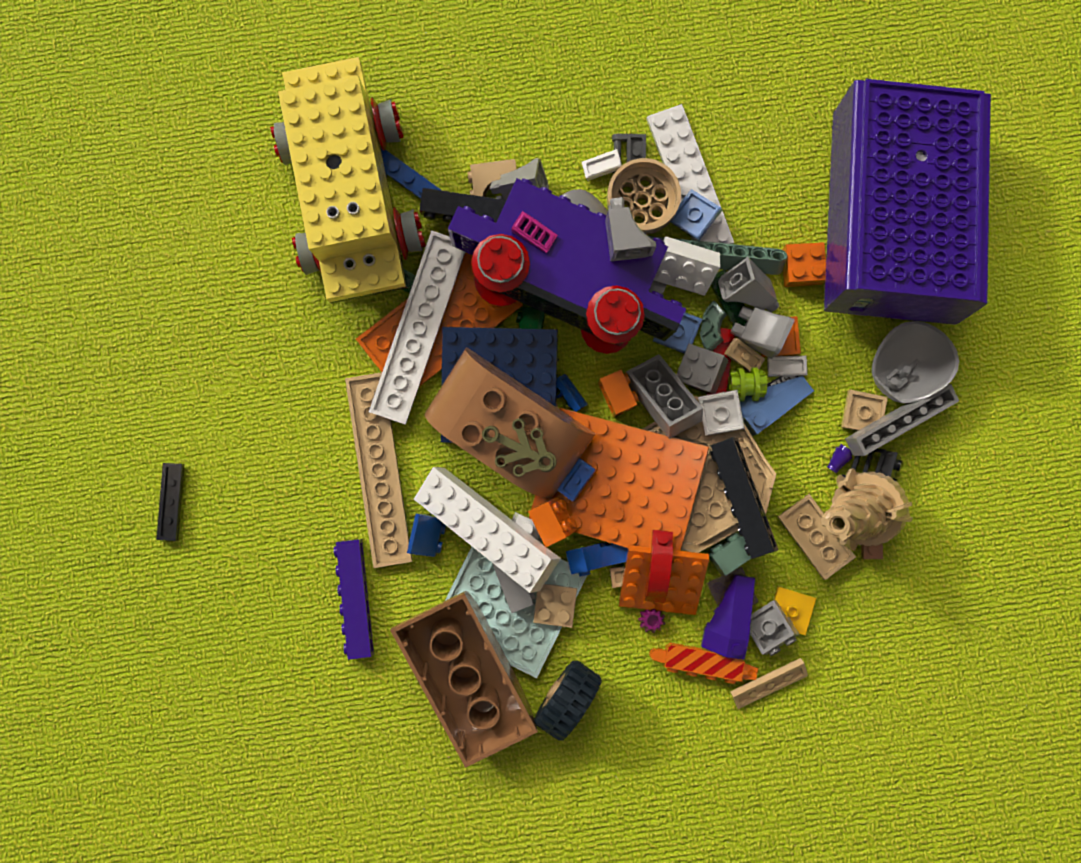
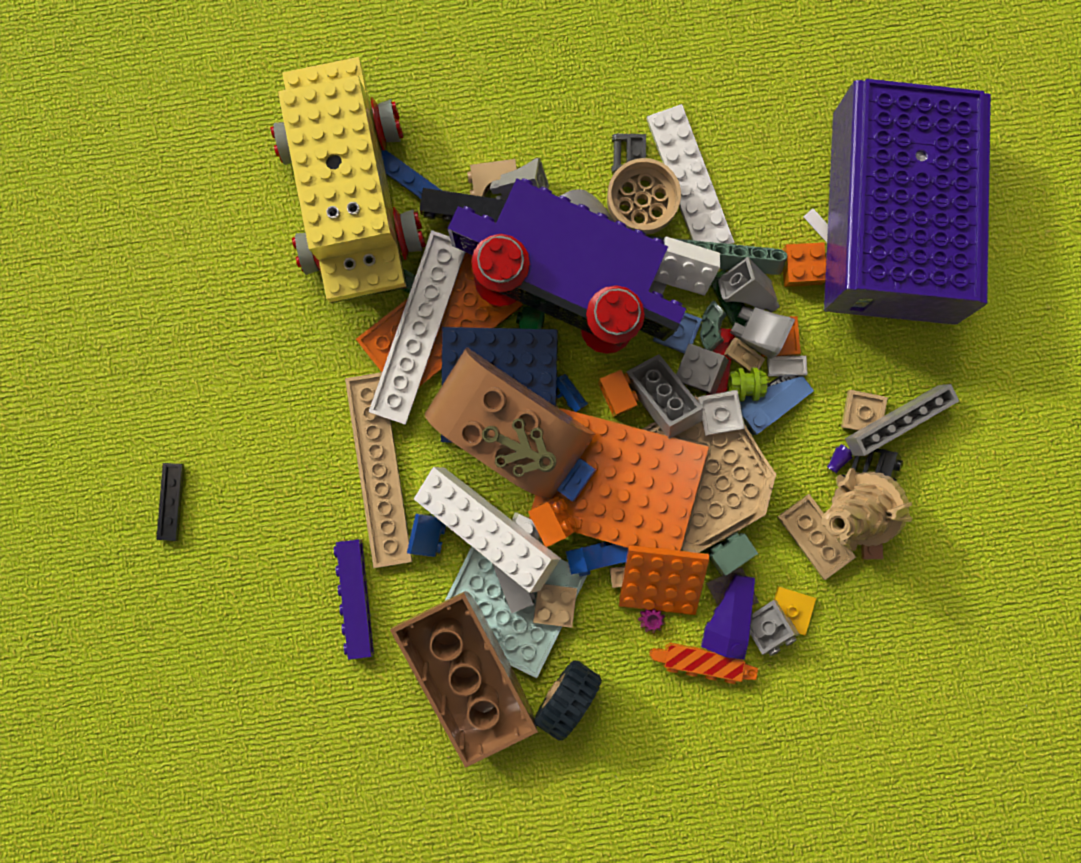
dark pink slope [511,211,558,253] -> none
white tile [582,149,622,181] -> none
light grey hips [605,197,656,261] -> none
red arch [645,530,673,603] -> none
medium blue plate [670,189,722,241] -> none
black brick [710,437,779,559] -> none
tan plate [731,658,808,709] -> none
light grey piece [872,321,959,403] -> none
none -> white sticker [803,209,828,242]

